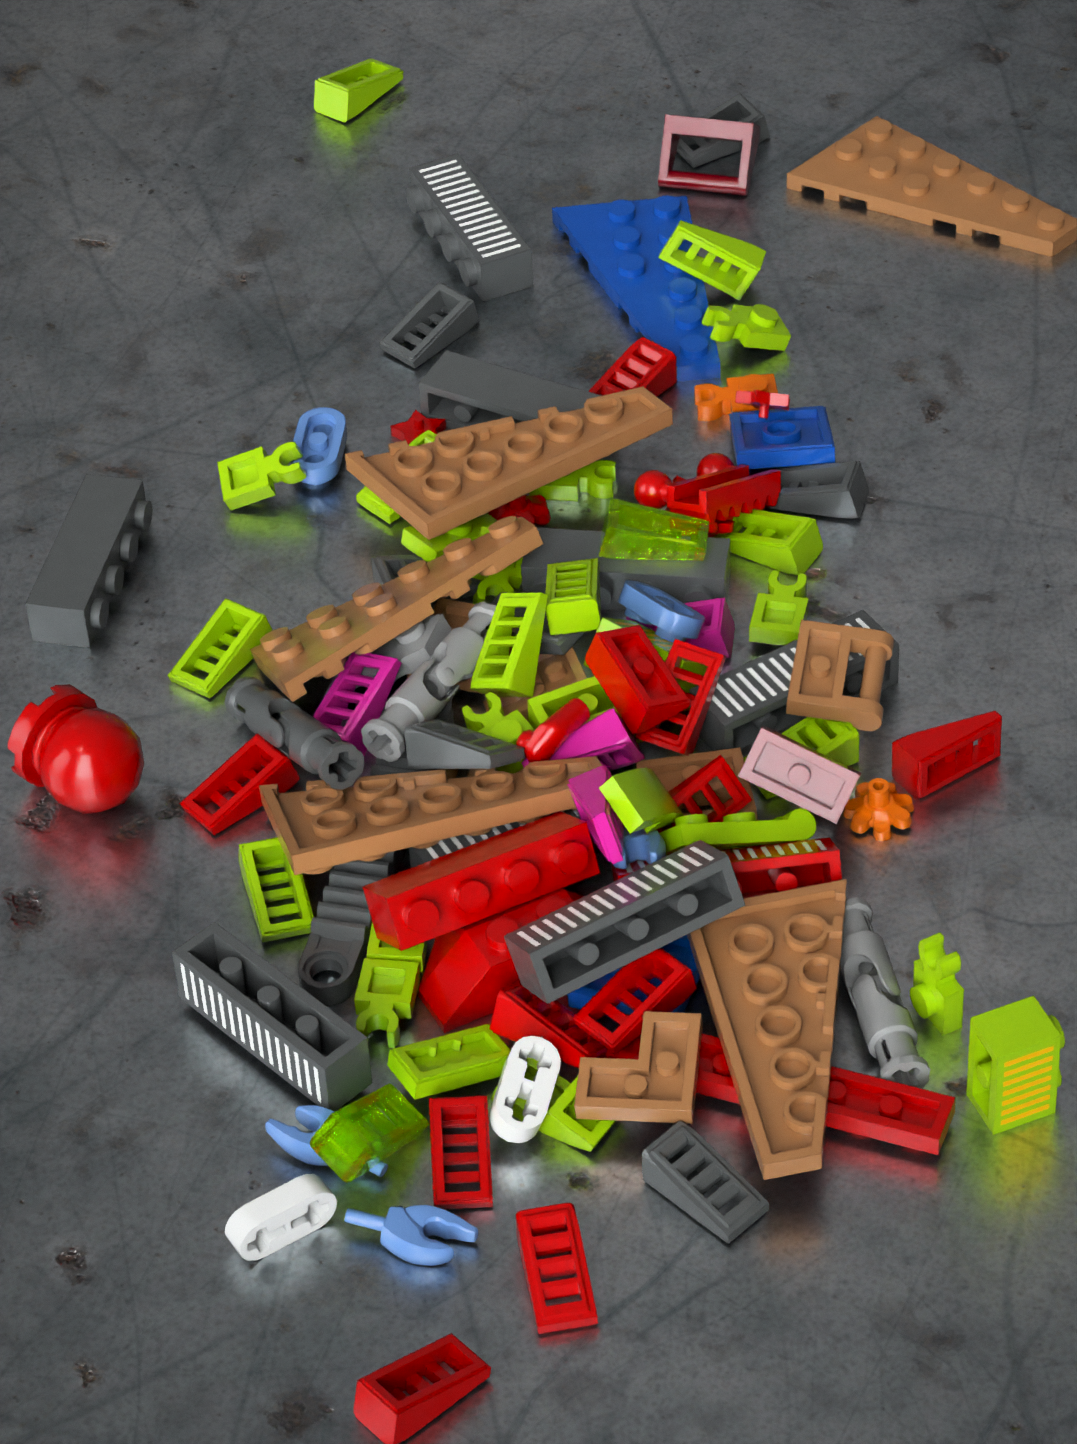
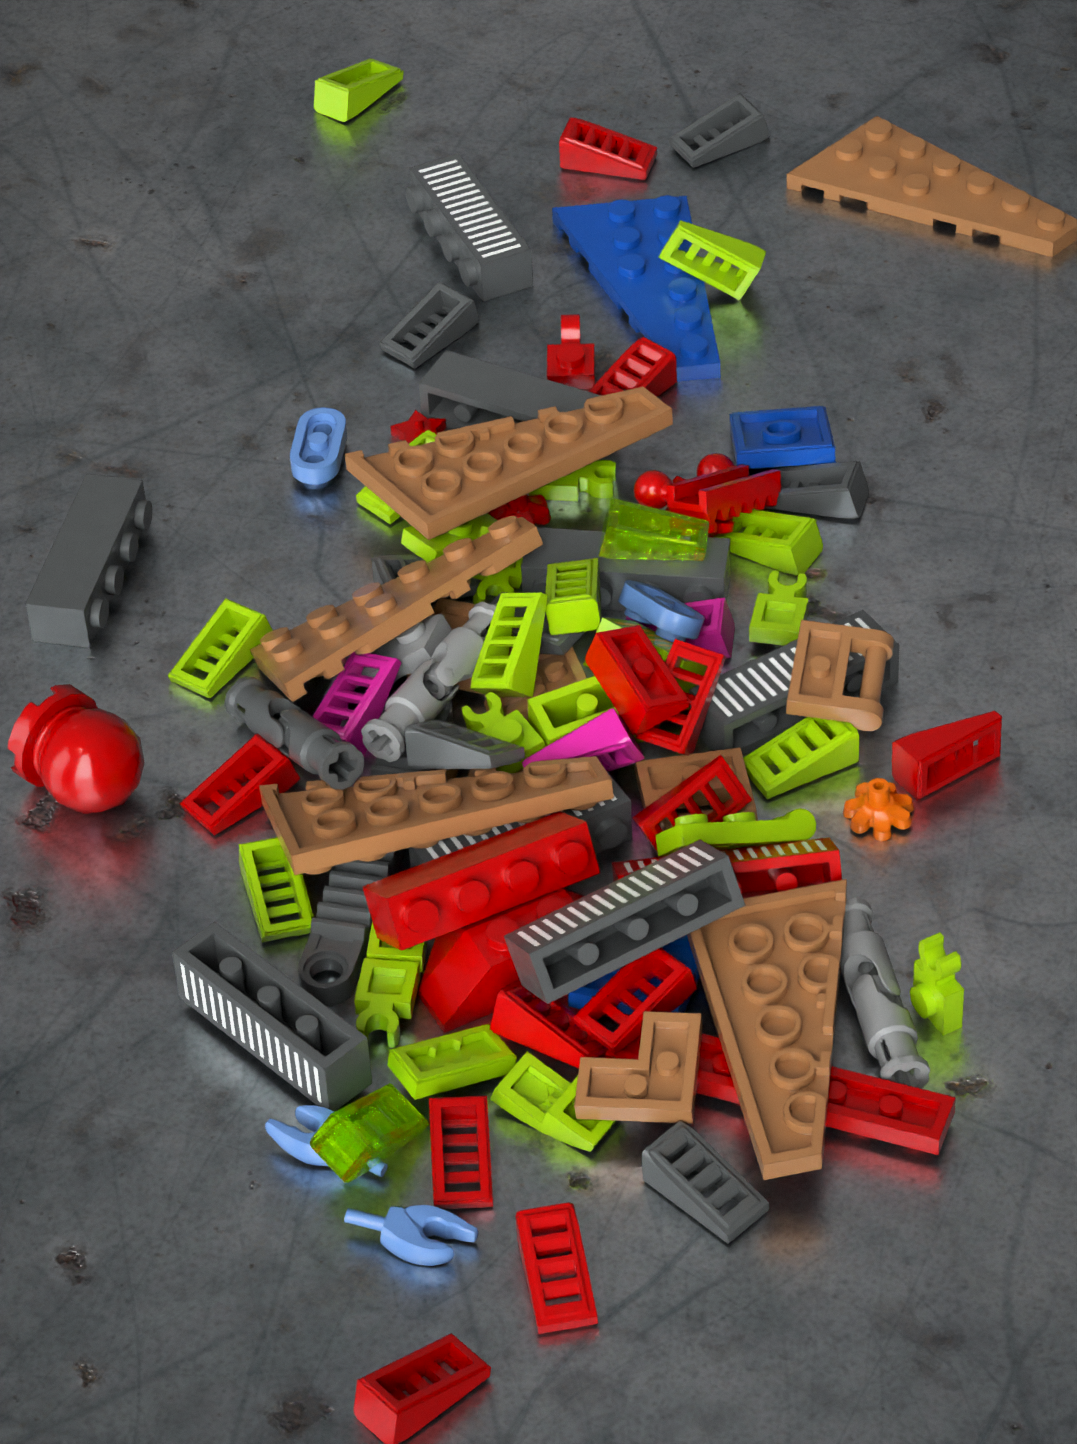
lime plate [217,442,307,511] -> none
white beam [225,1174,337,1261] -> none
white beam [489,1036,561,1143] -> none
red arm [516,698,590,763] -> none
dark pink slope [567,766,624,864] -> none
lime slope [599,768,684,834] -> none
medium blue hand [613,827,666,869] -> none
tile [658,114,761,196] -> none
orange plate [694,373,778,421] -> none
lime plate [702,304,791,351] -> none
piece [735,390,790,419] -> none
tile [738,725,861,824] -> none
lime brick [966,995,1065,1135] -> none
none -> red plate [547,314,595,389]
none -> red slope [559,117,657,180]

